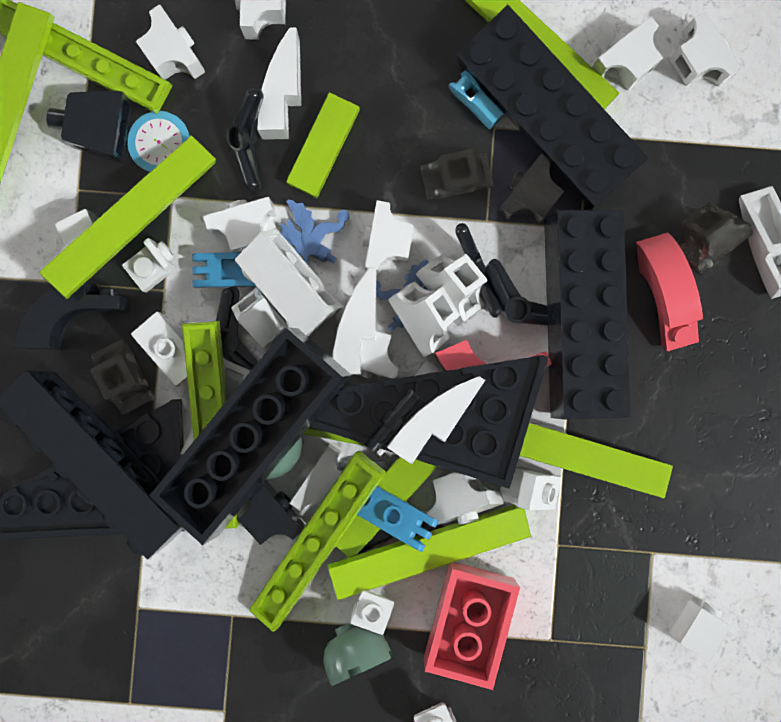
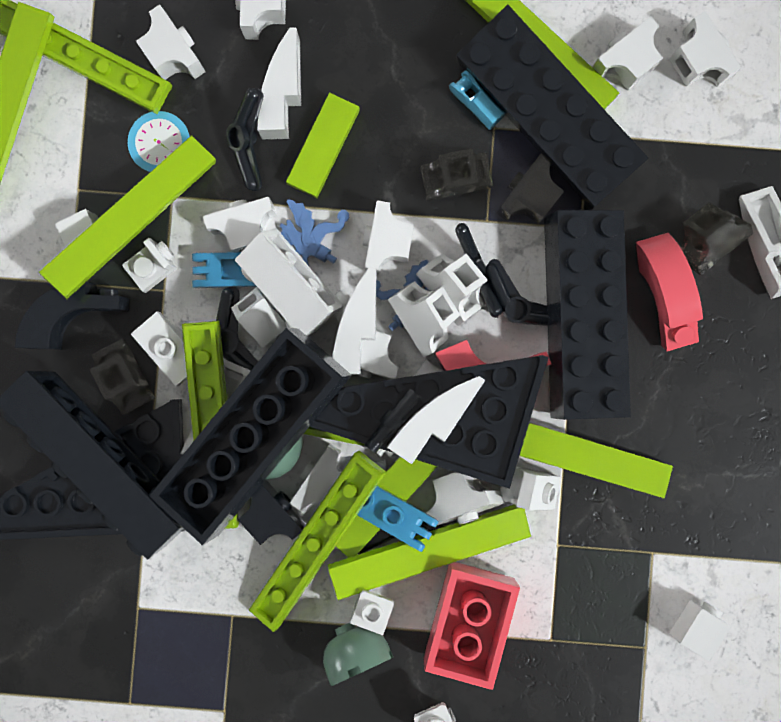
black torso [46,91,133,164] -> none

